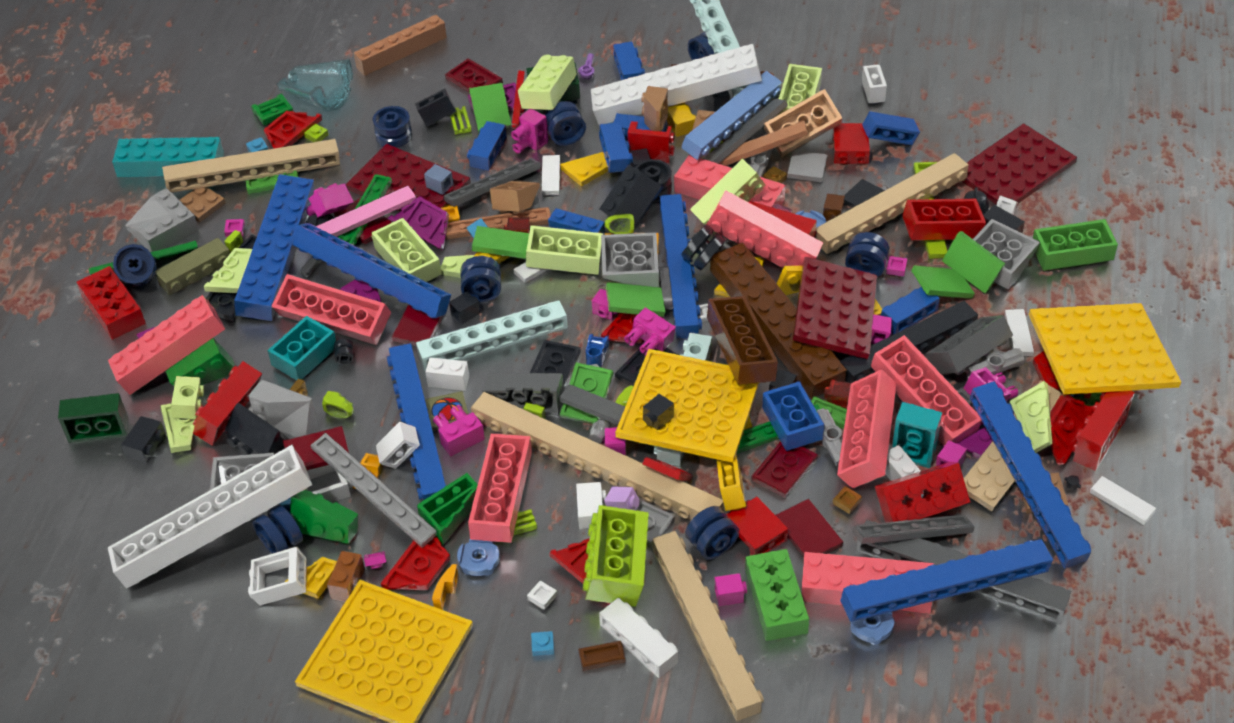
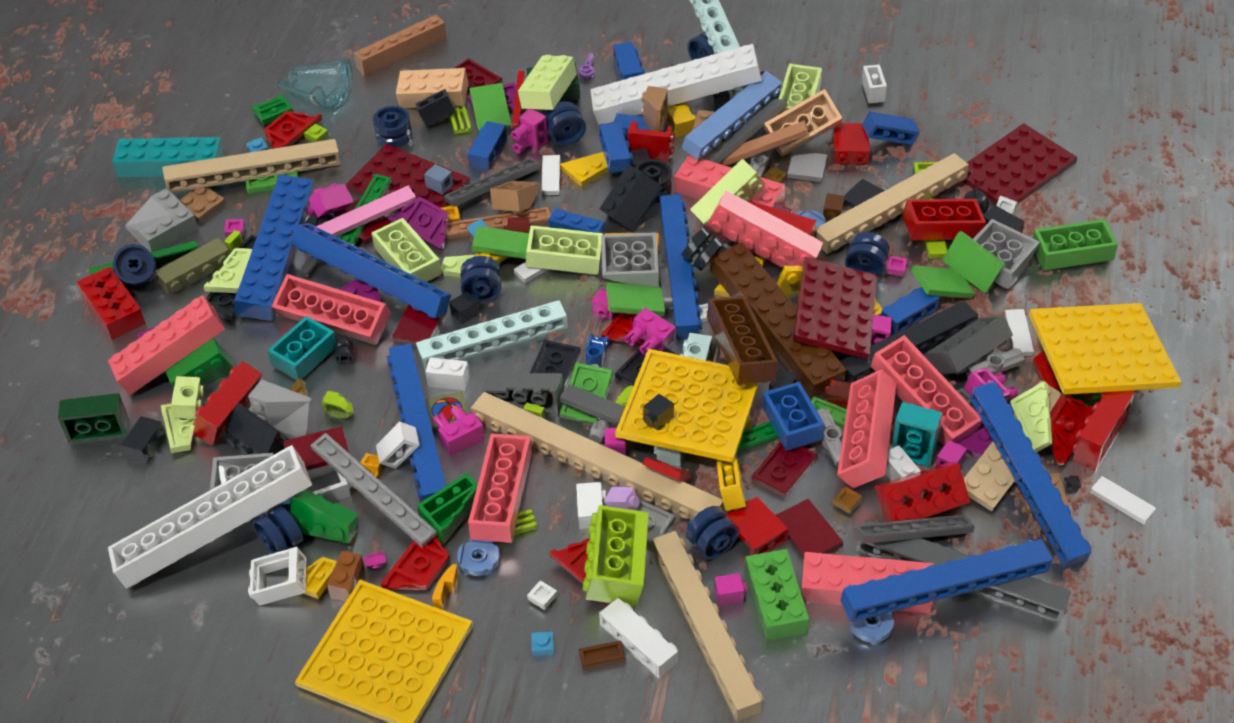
rock [605,214,634,234] -> none
none -> light nougat brick [396,68,469,108]

